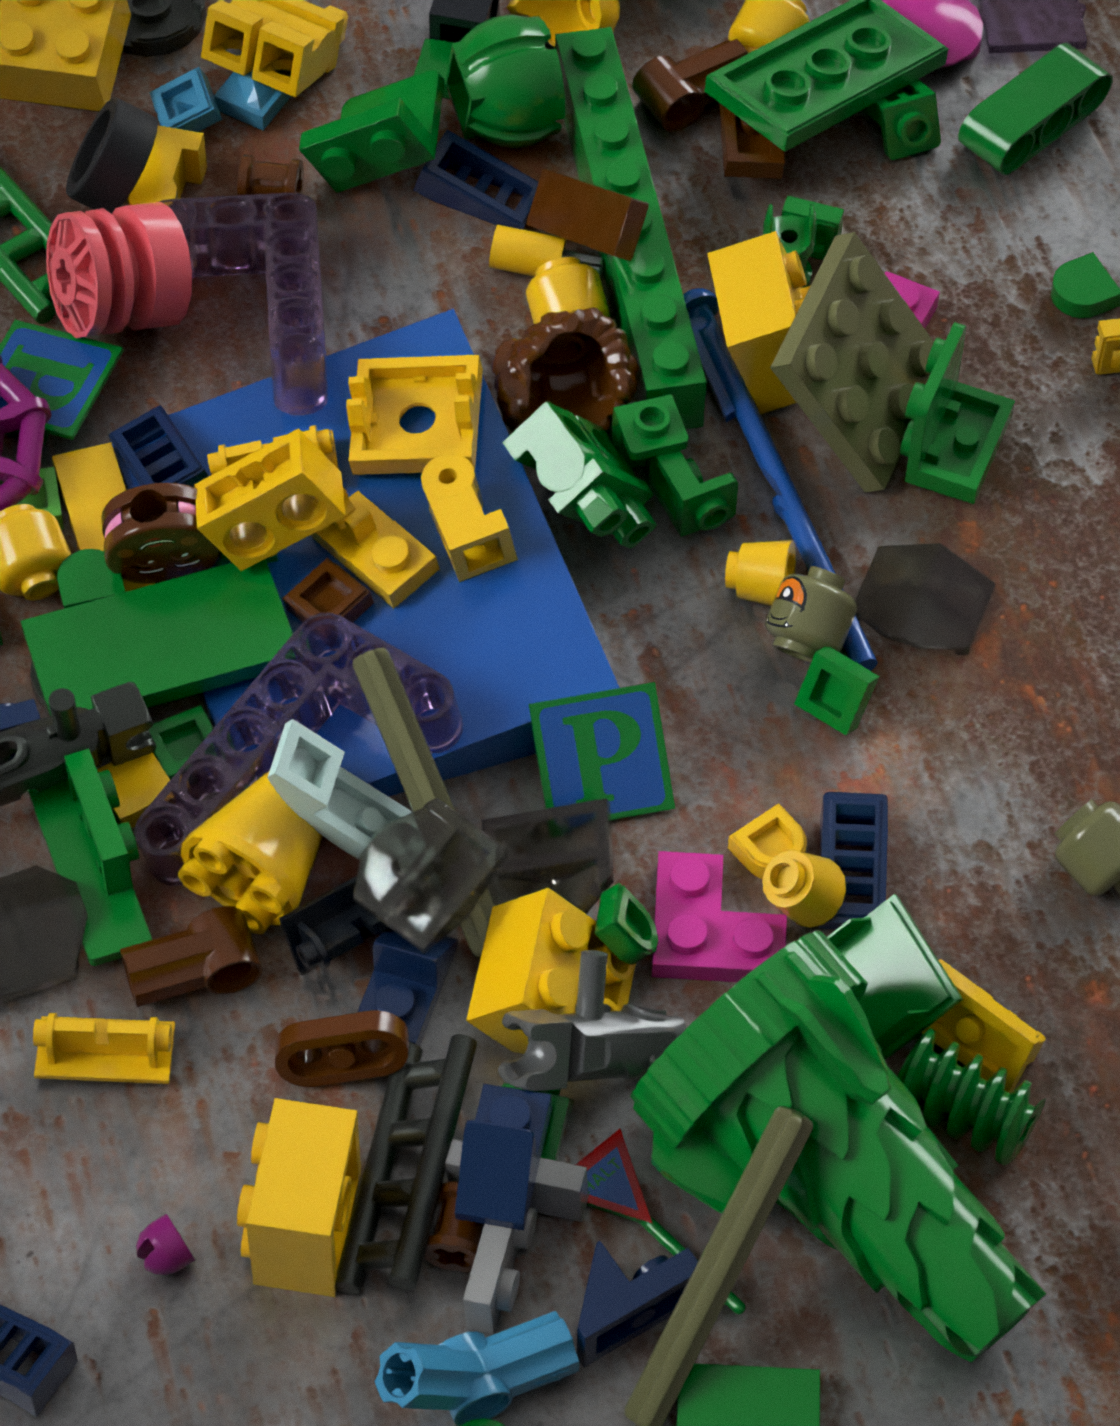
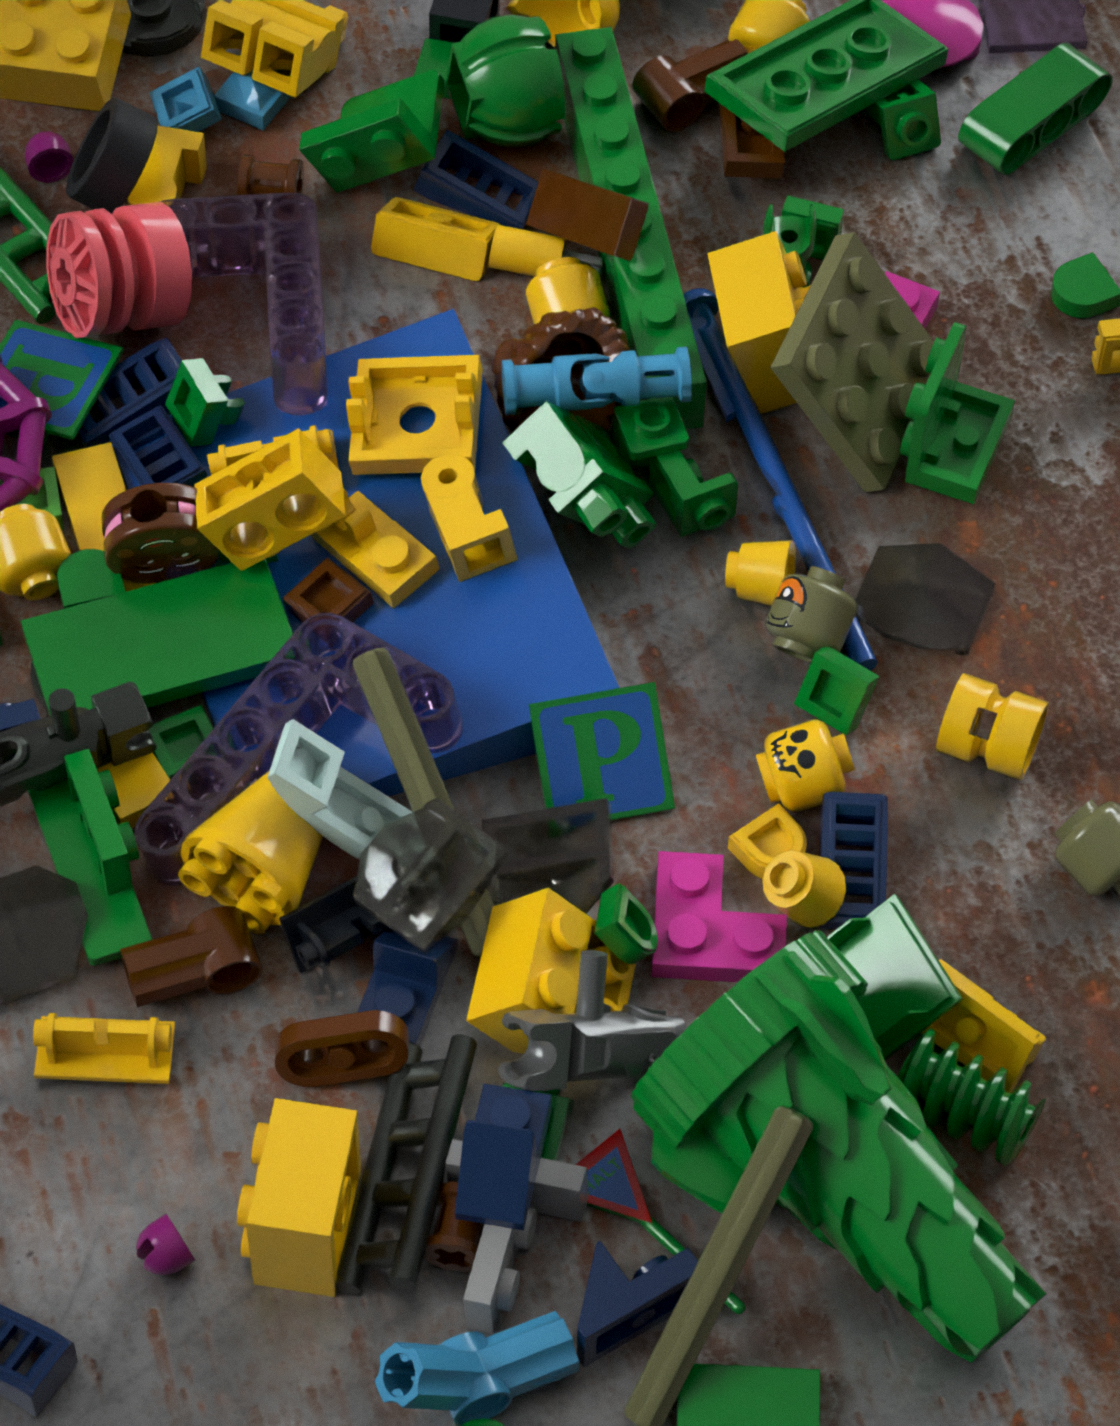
none -> magenta hinge [25,131,74,183]
none -> dark blue slope [76,337,182,448]
none -> green tile [165,358,245,447]
none -> yellow slope [371,197,500,281]
none -> dark azure piece [501,346,692,415]
none -> yellow head [756,719,855,812]
none -> yellow wheel [936,673,1049,781]

